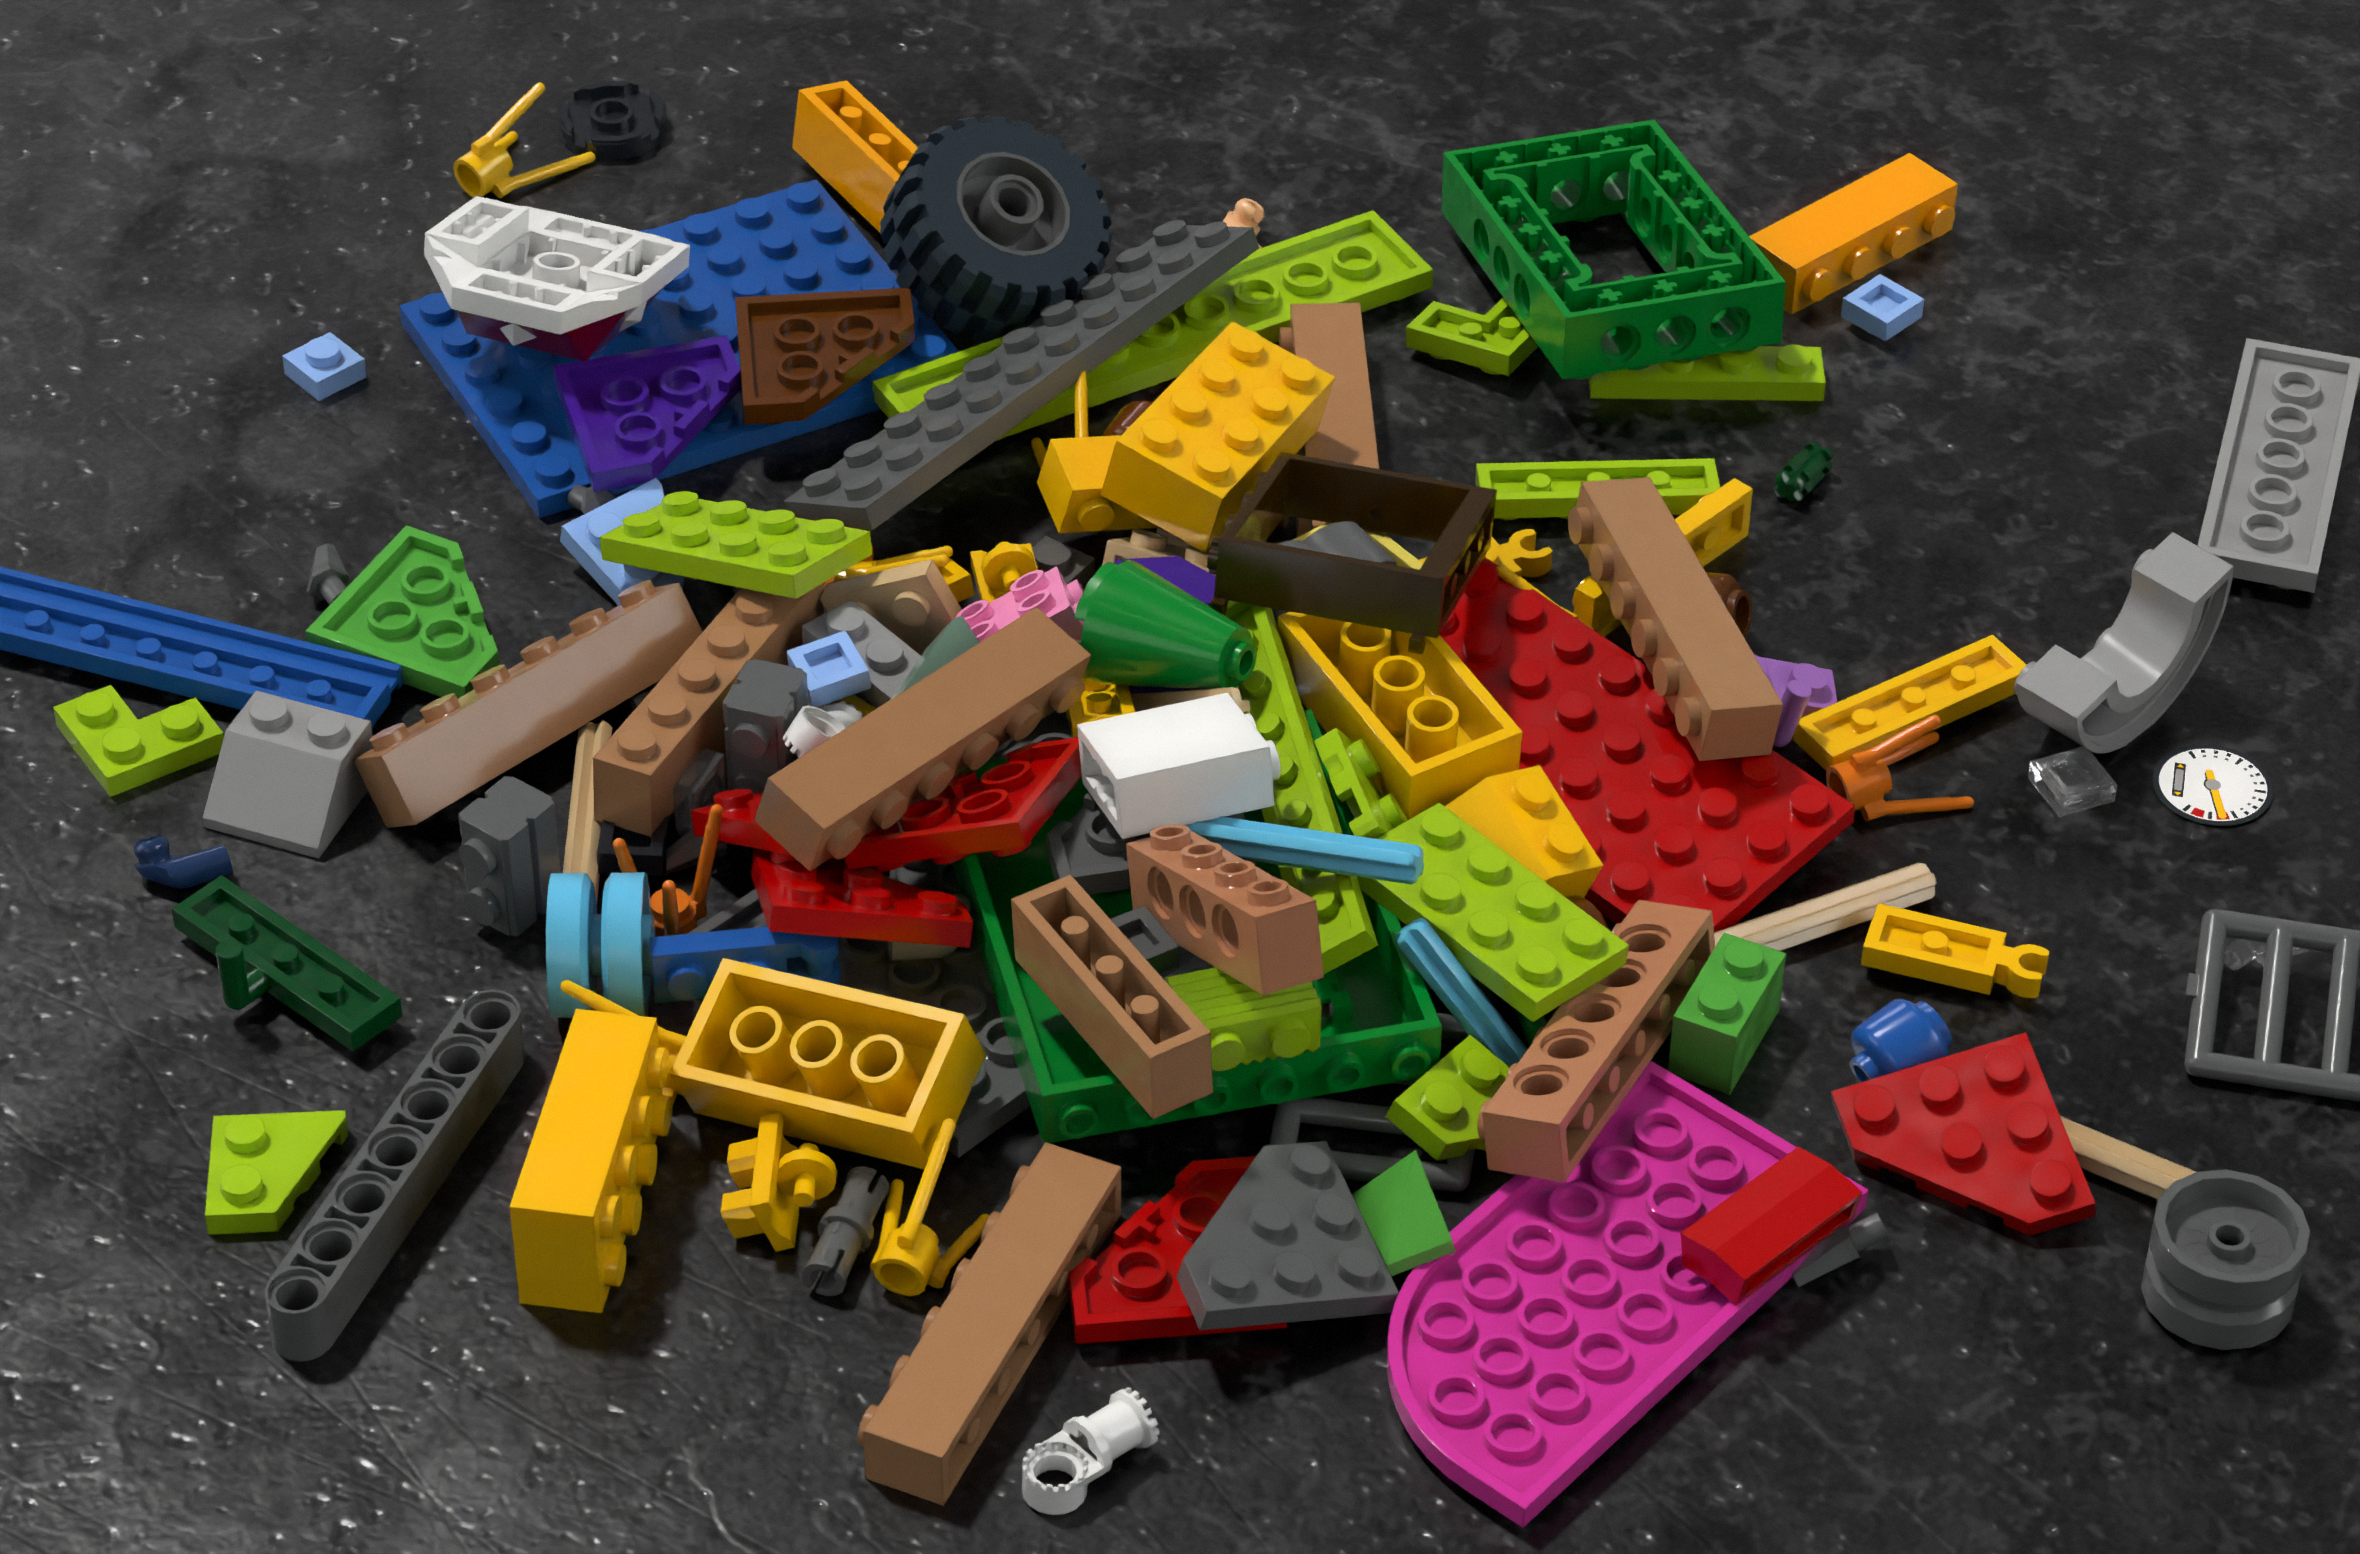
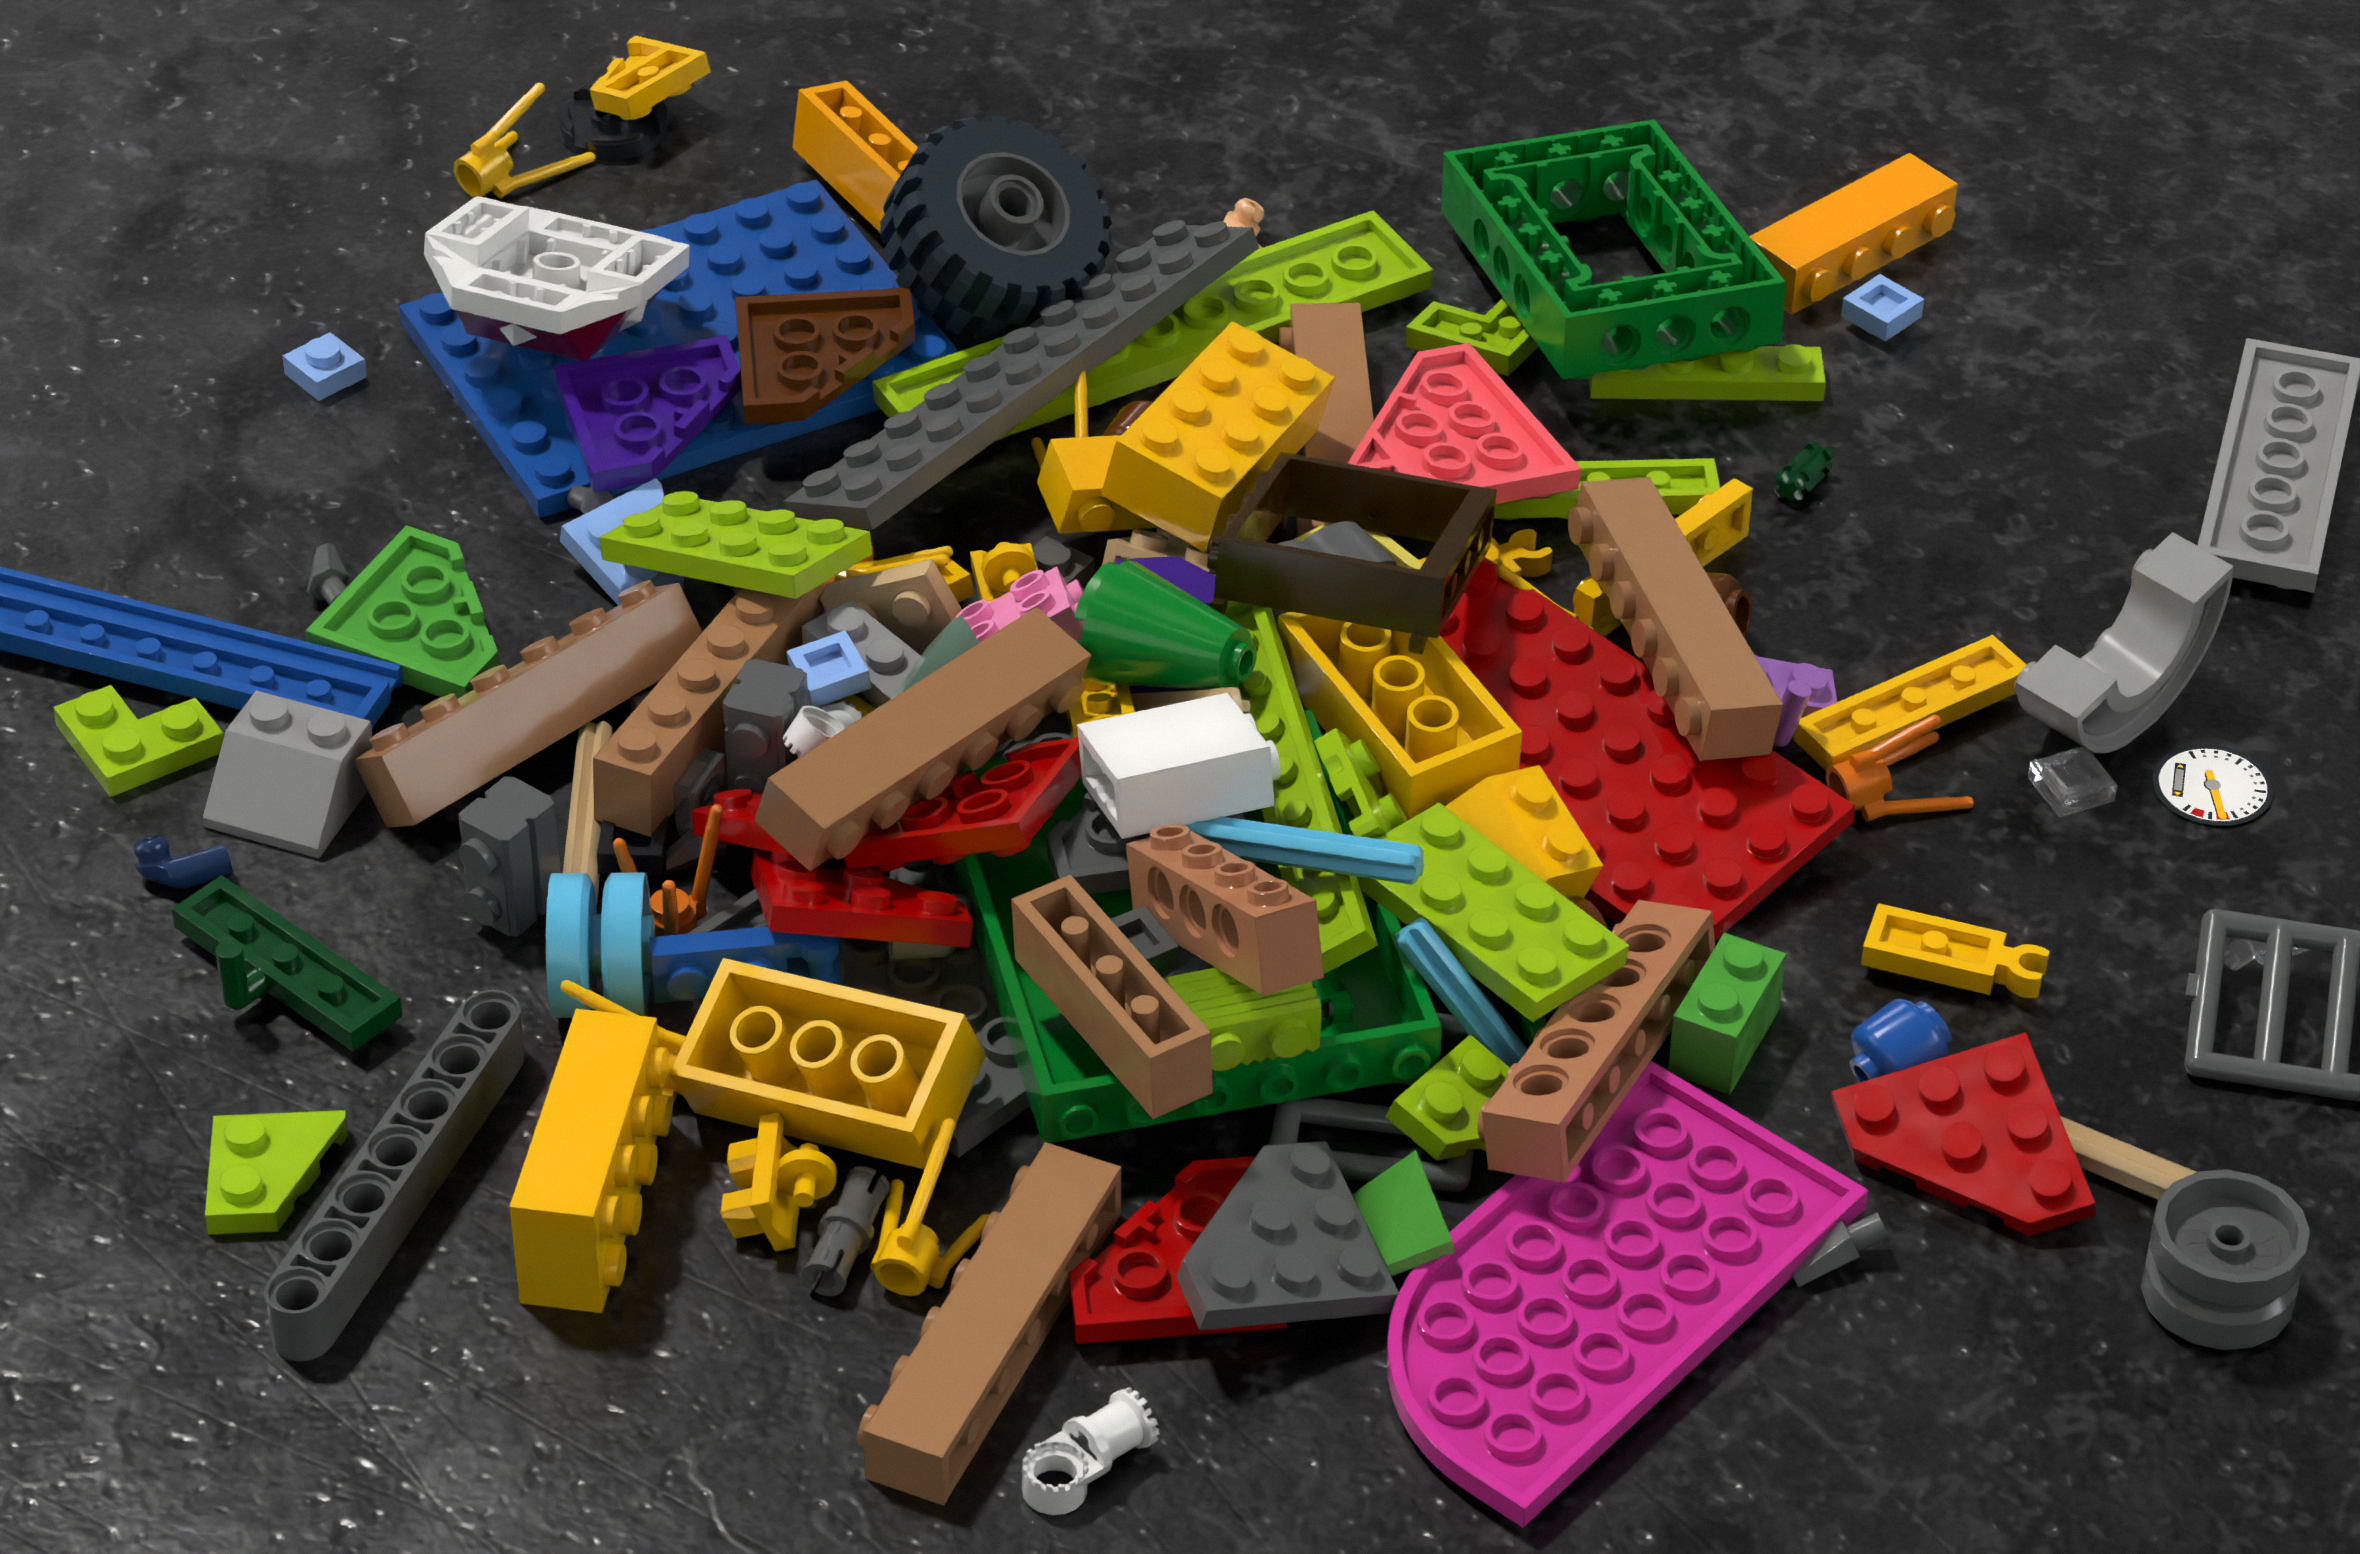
red piece [1681,1147,1863,1306] -> none
tan axle [1714,862,1937,951] -> none
none -> yellow wing [590,36,711,120]
none -> coral wing [1348,343,1582,506]

